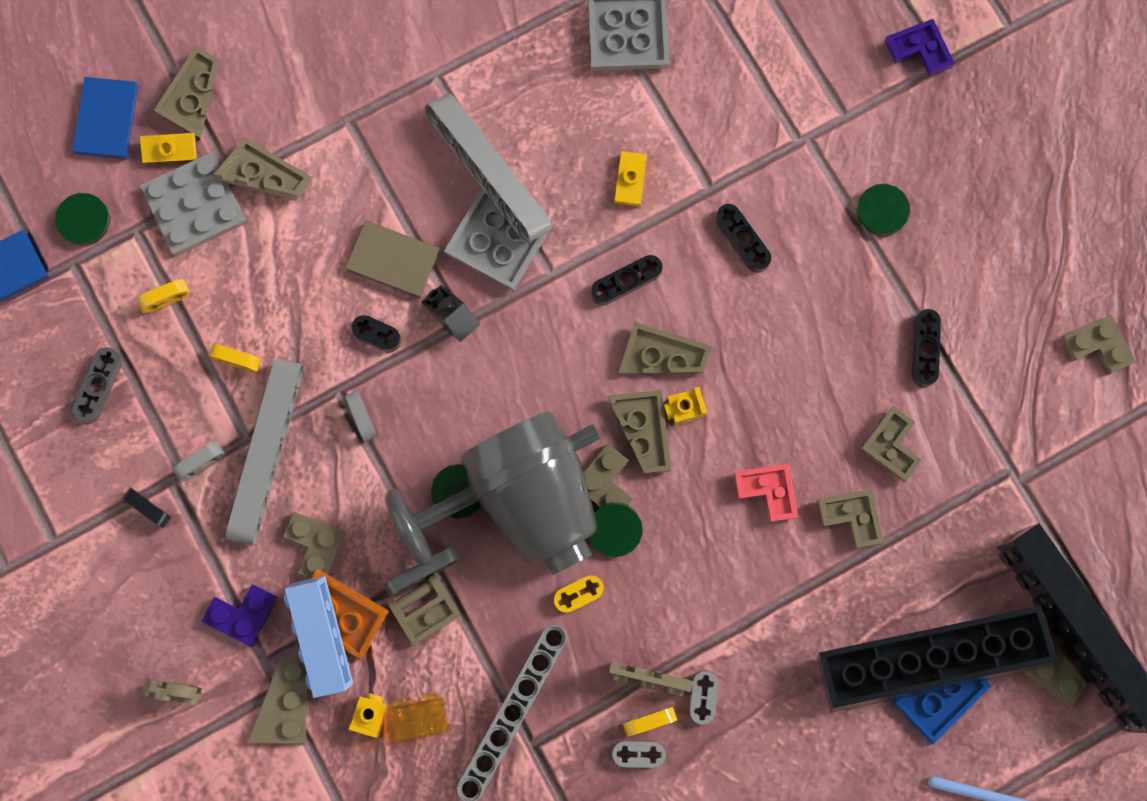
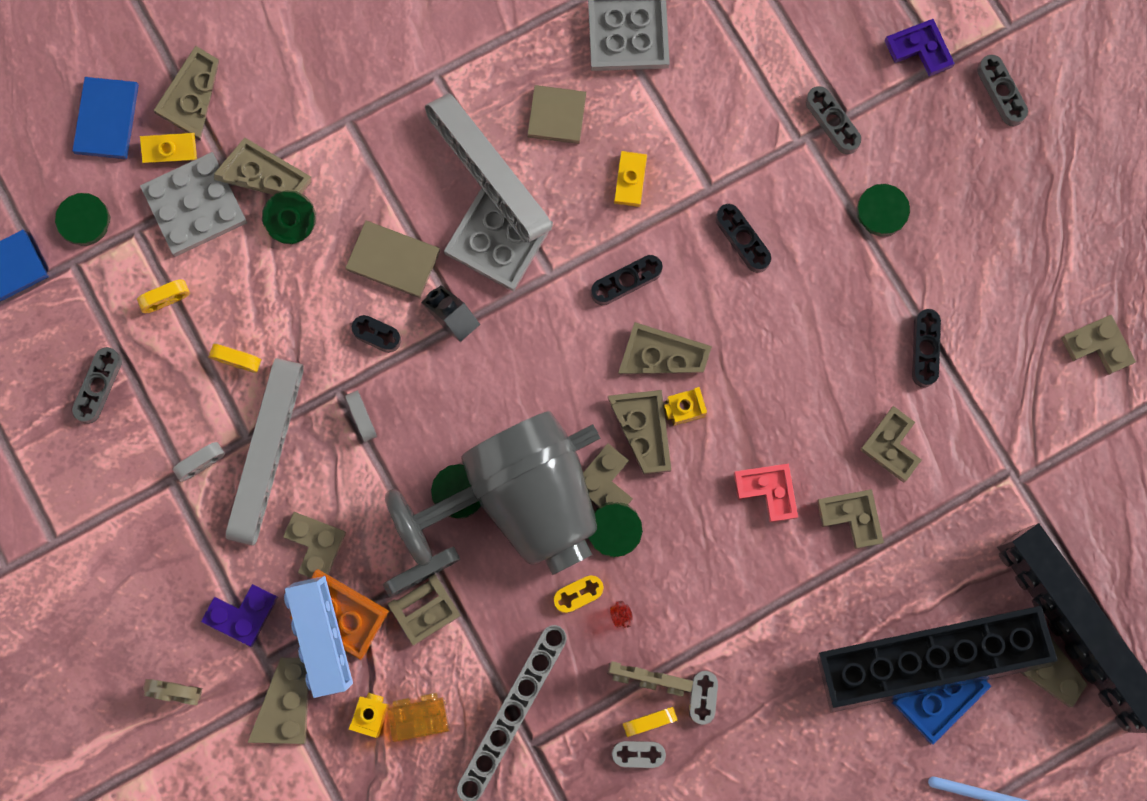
black beam [122,487,172,529] -> none
none -> dark green tile [262,190,316,244]
none -> dark tan tile [528,85,586,144]
none -> clear red plate [610,600,633,628]
none -> dark grey beam [806,86,861,154]
none -> dark grey beam [977,55,1028,126]

